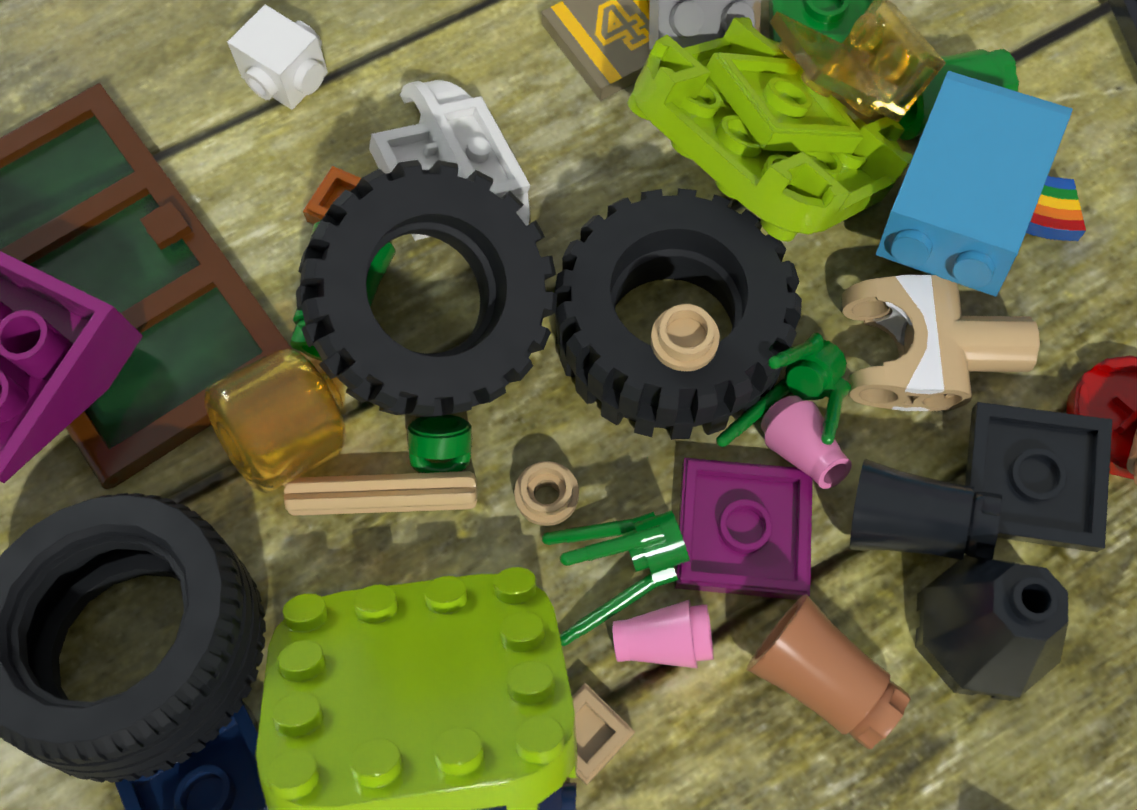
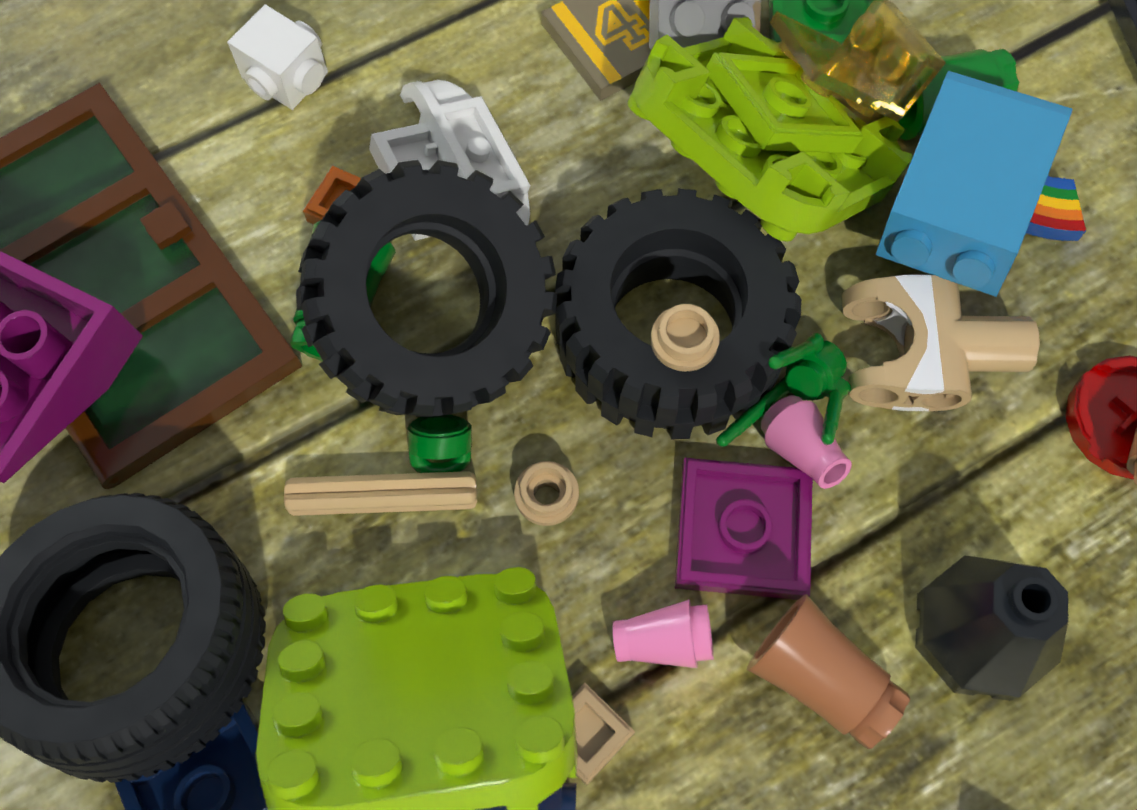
clear yellow head [204,349,346,493] -> none
green plant [542,510,690,646] -> none
black plant [850,459,1002,560] -> none
black plate [965,402,1112,552] -> none

